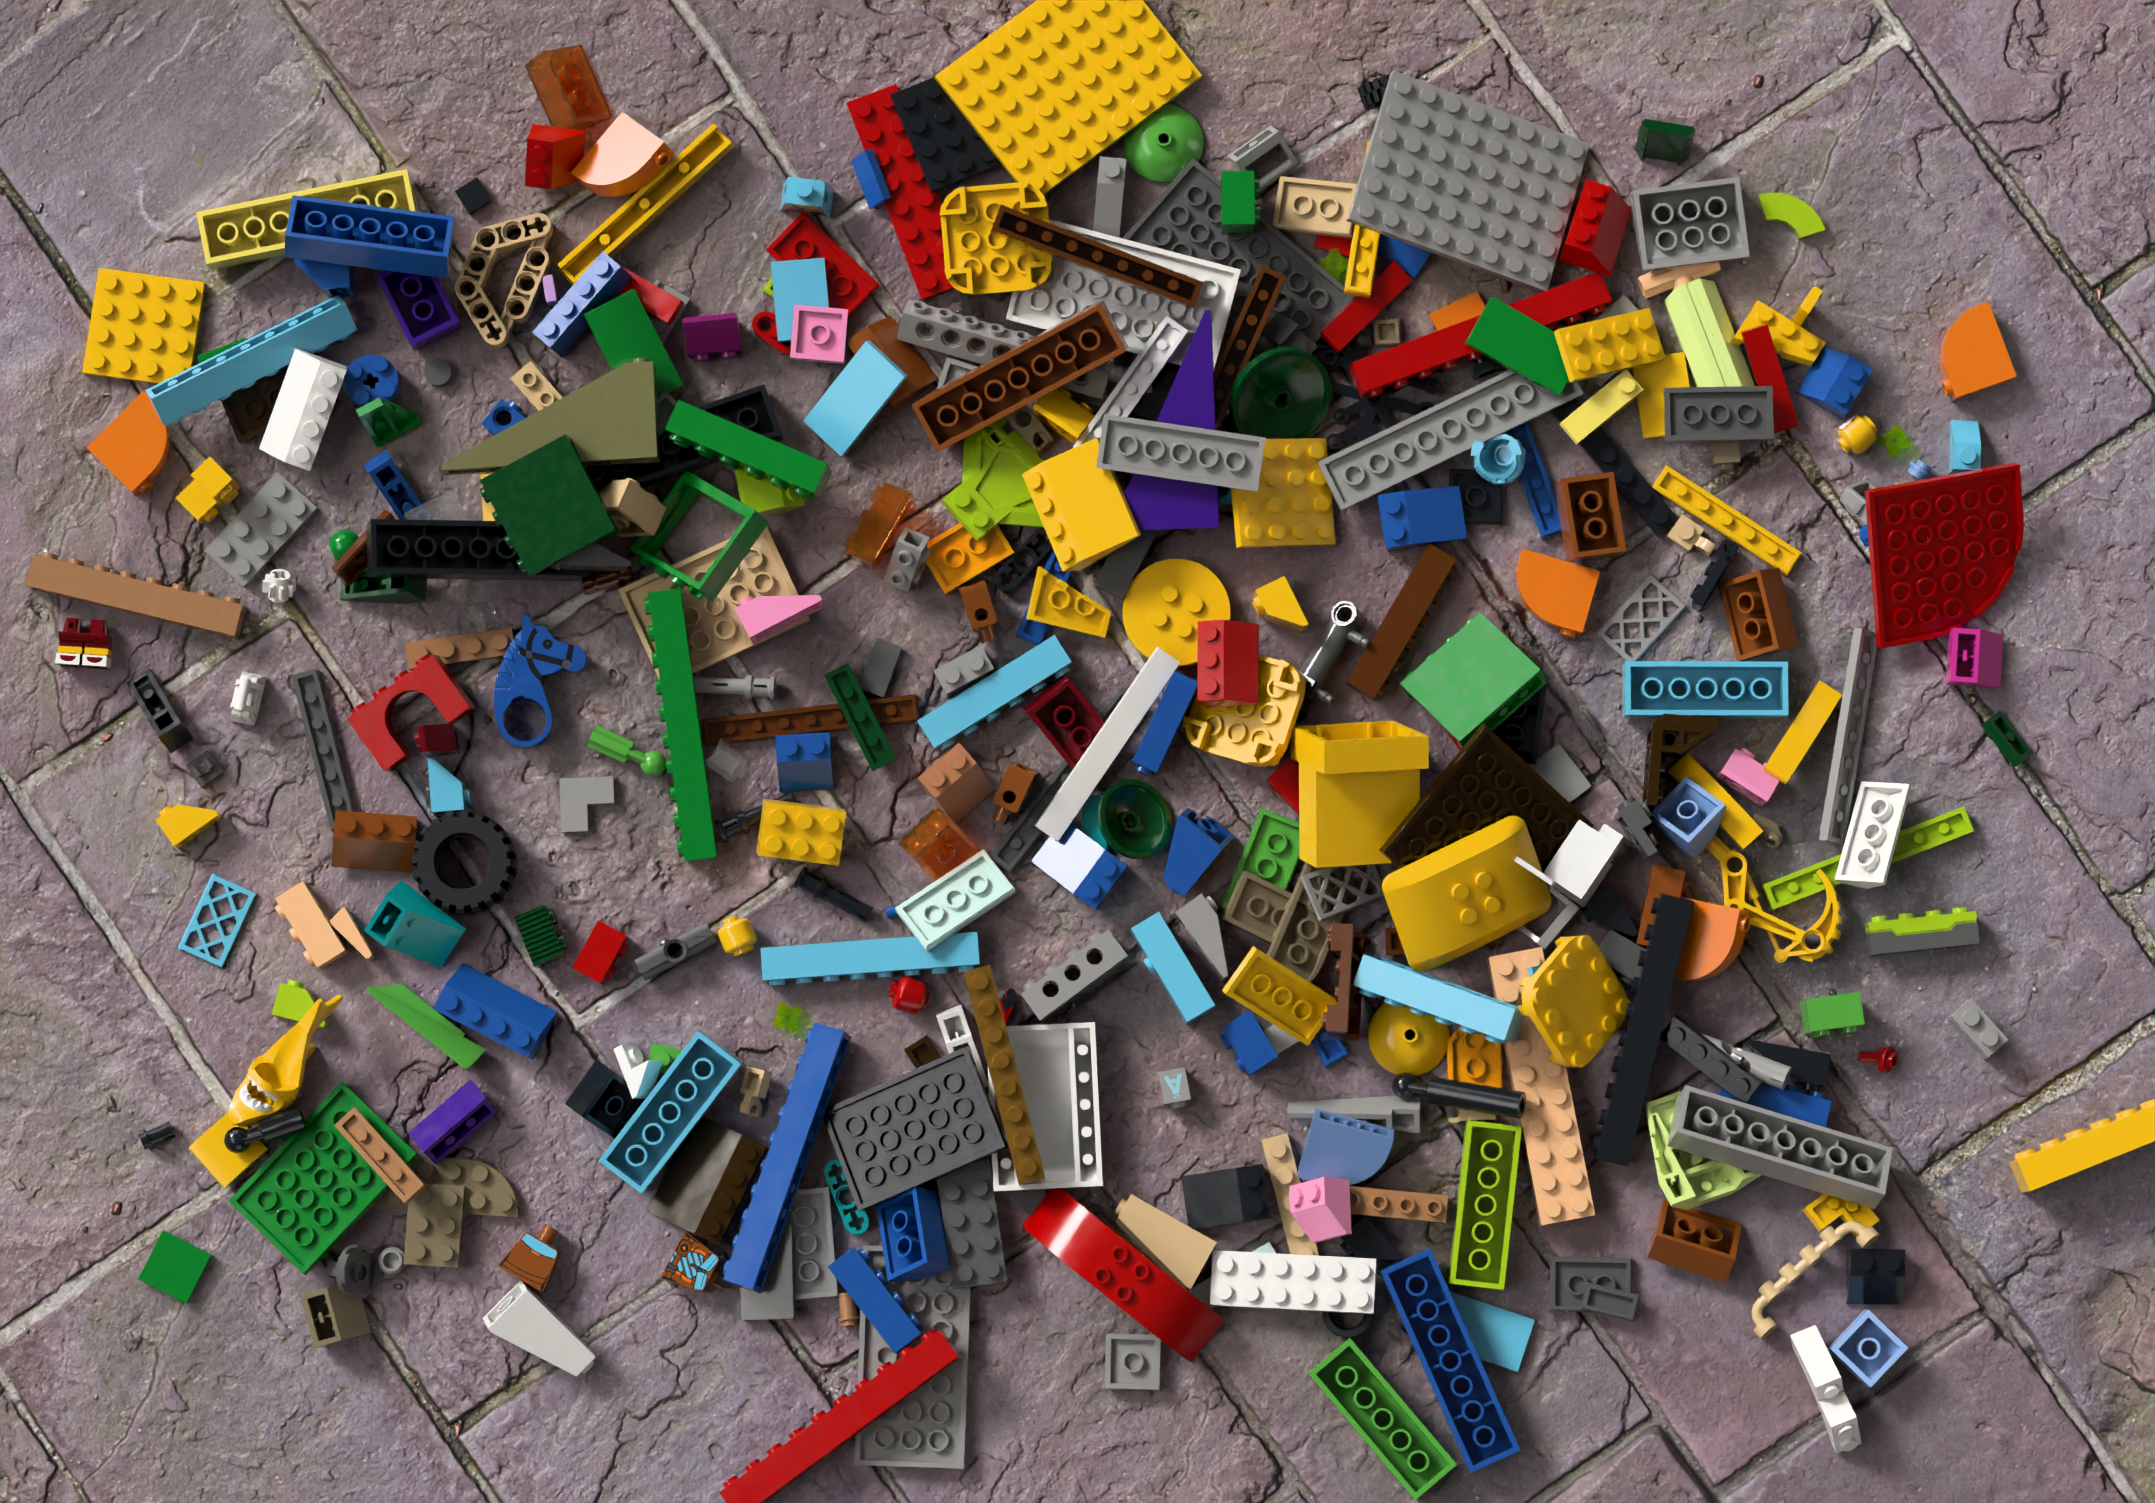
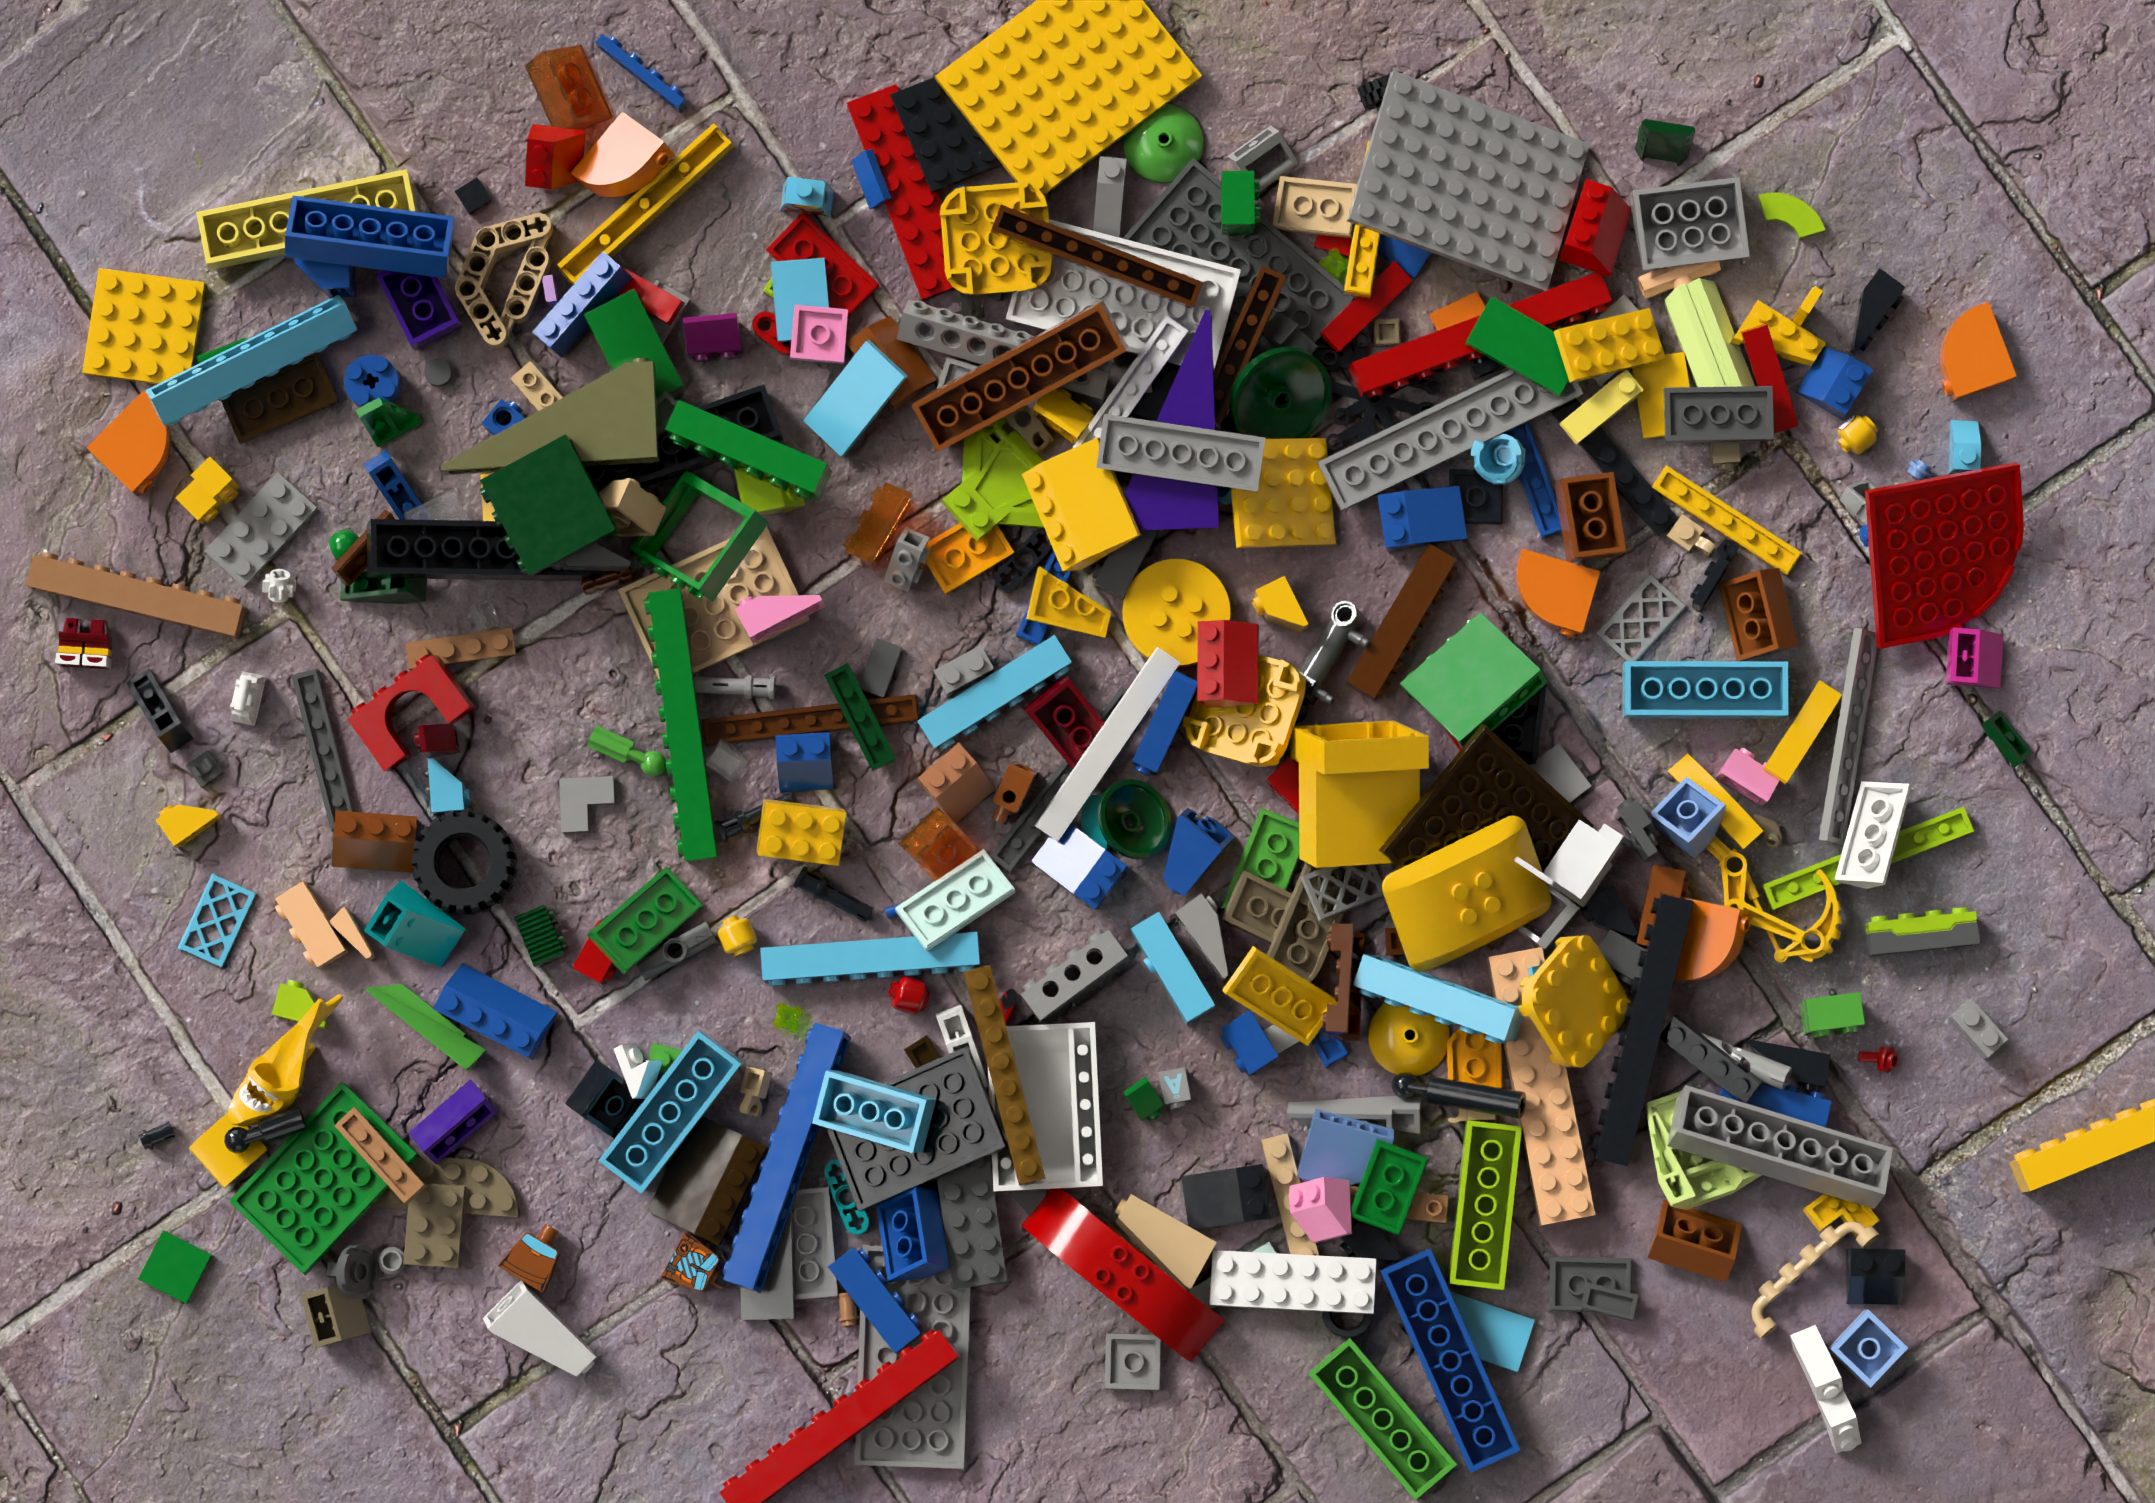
white slope [259,348,347,471] -> none
blue animal [493,614,586,749] -> none
dark orange torso [958,580,998,644] -> none
dark brown bracket [1642,713,1719,810] -> none
clear neon green plate [1878,425,1911,457] -> none
none -> green tile [587,866,703,975]
none -> blue plate [595,34,686,113]
none -> medium azure brick [812,1070,936,1153]
none -> green slope [1123,1077,1164,1122]
none -> green tile [1351,1139,1428,1235]
none -> black slope [1850,268,1905,355]

